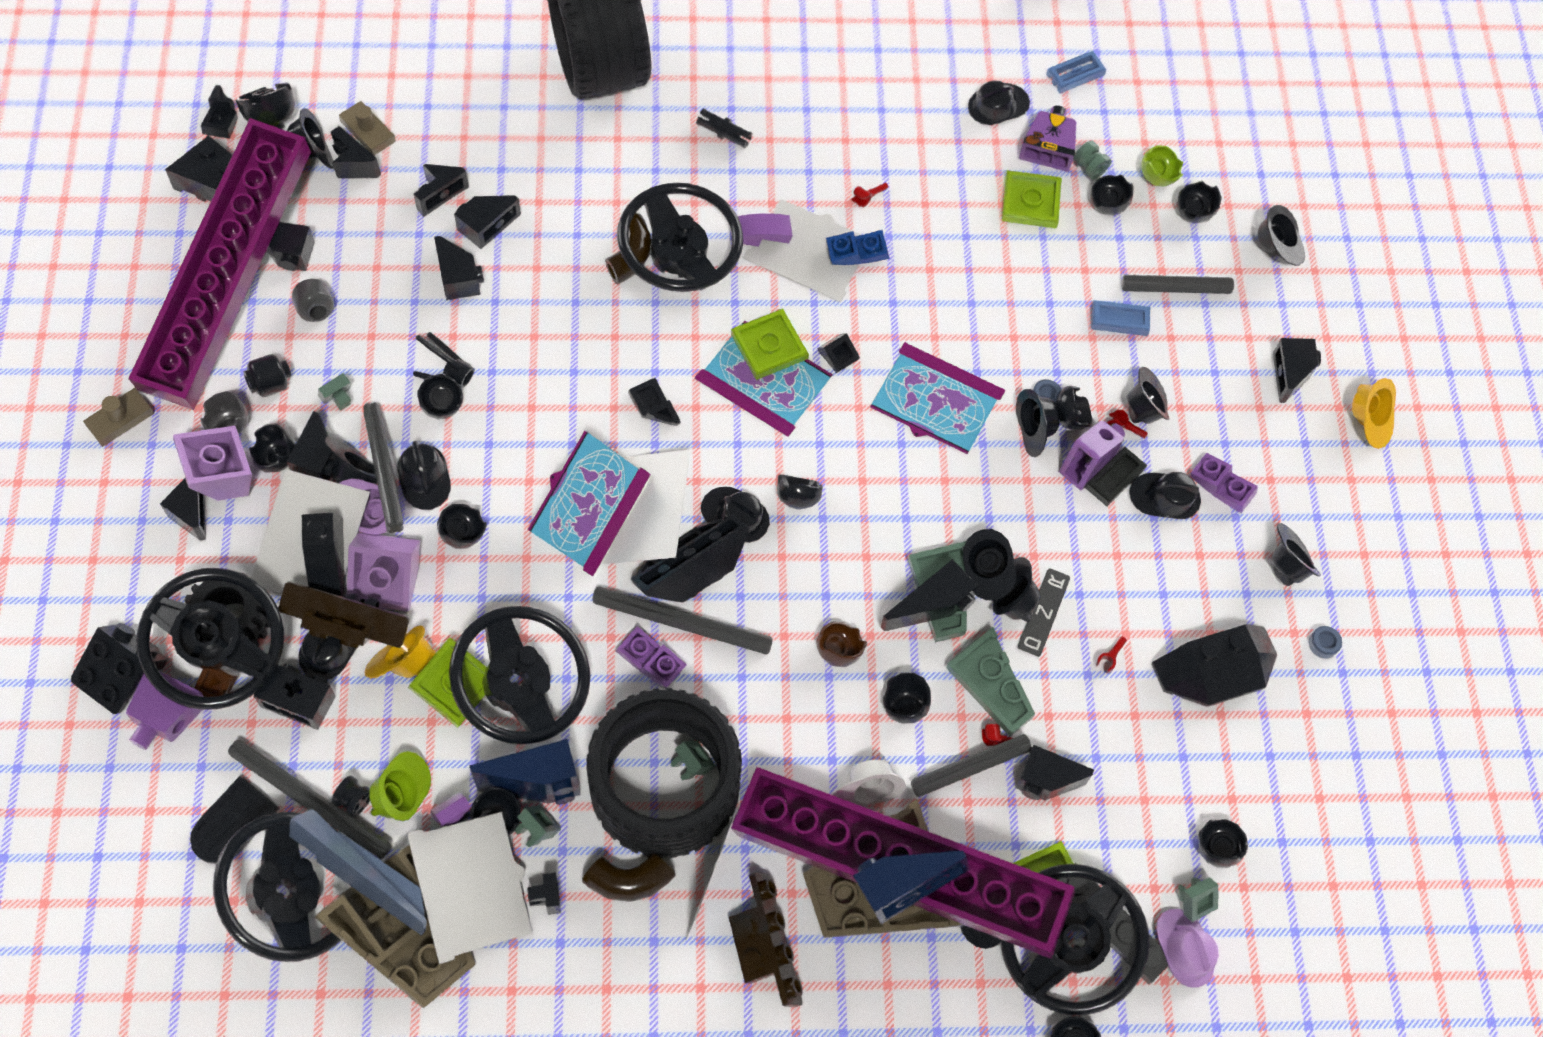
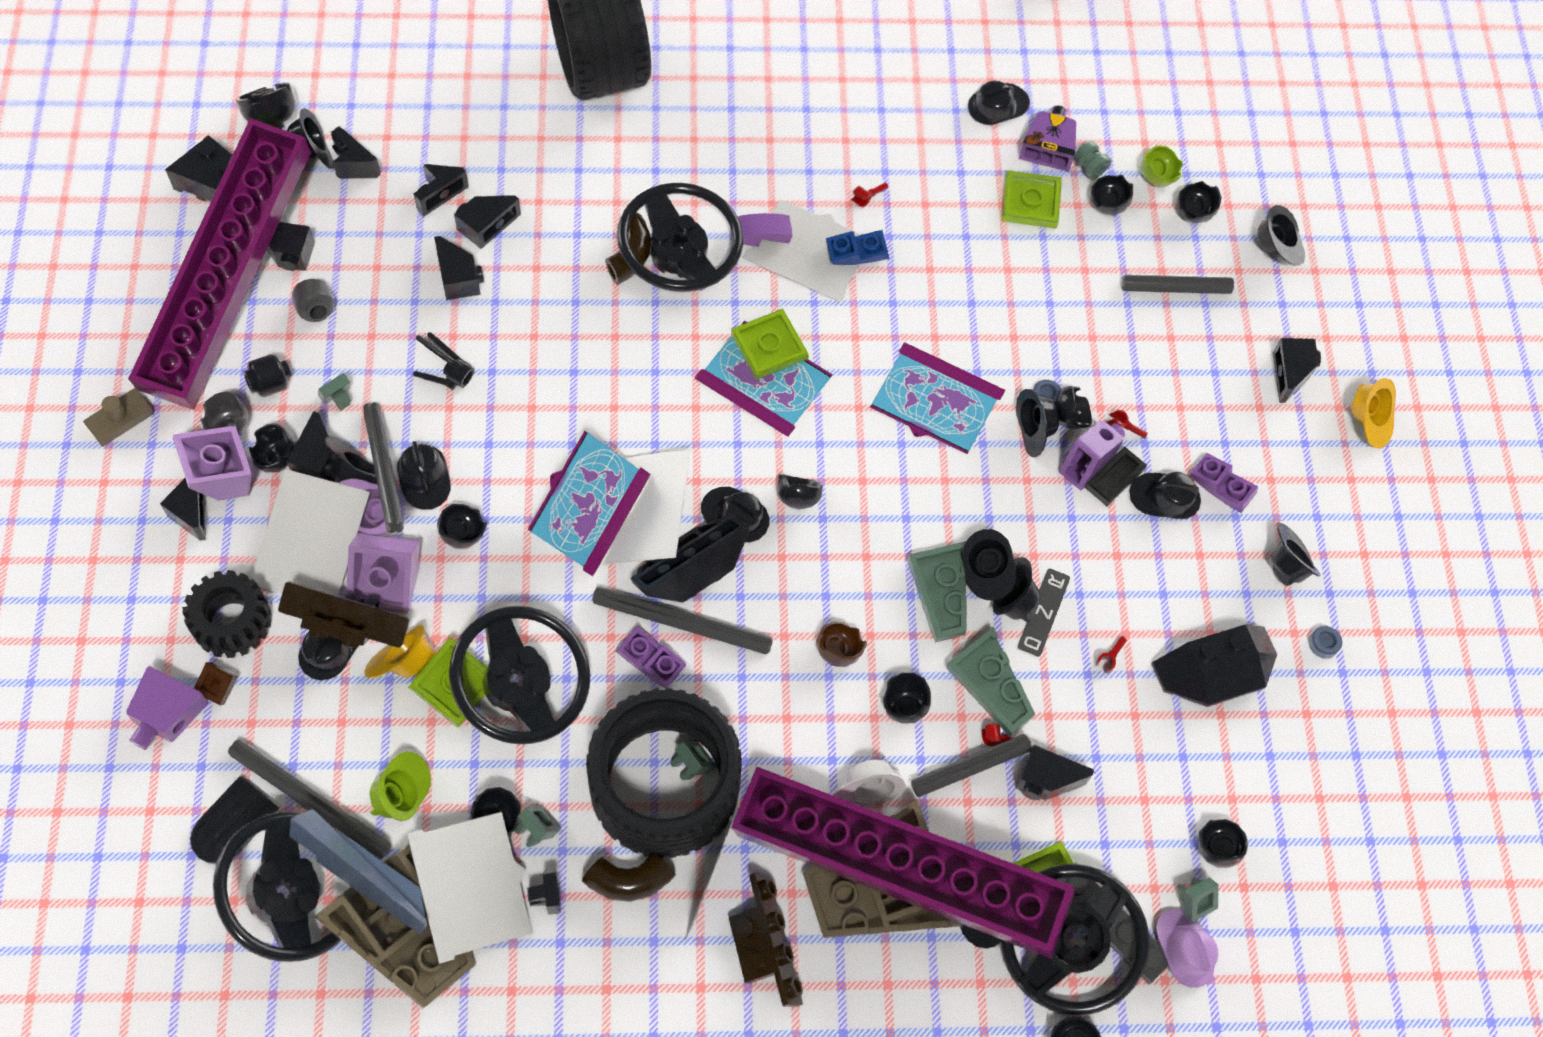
black bracket [71,623,168,714] -> none
black piece [136,568,284,710] -> none
black slope [200,85,238,139] -> none
black brick [253,663,336,730] -> none
black slope [302,513,345,597] -> none
black wheel [331,775,370,817] -> none
dark tan tile [339,101,396,156] -> none
black hair [417,374,464,420] -> none
medium lavender slope [430,792,471,828] -> none
dark blue slope [469,739,581,805] -> none
black slope [628,378,681,426] -> none
black pin [696,108,753,149] -> none
black slope [817,333,860,373] -> none
dark blue slope [853,850,970,924] -> none
black slope [881,559,978,631] -> none
medium blue tile [1046,50,1107,94] -> none
medium blue tile [1091,300,1151,336] -> none
black piece [1126,366,1170,424] -> none

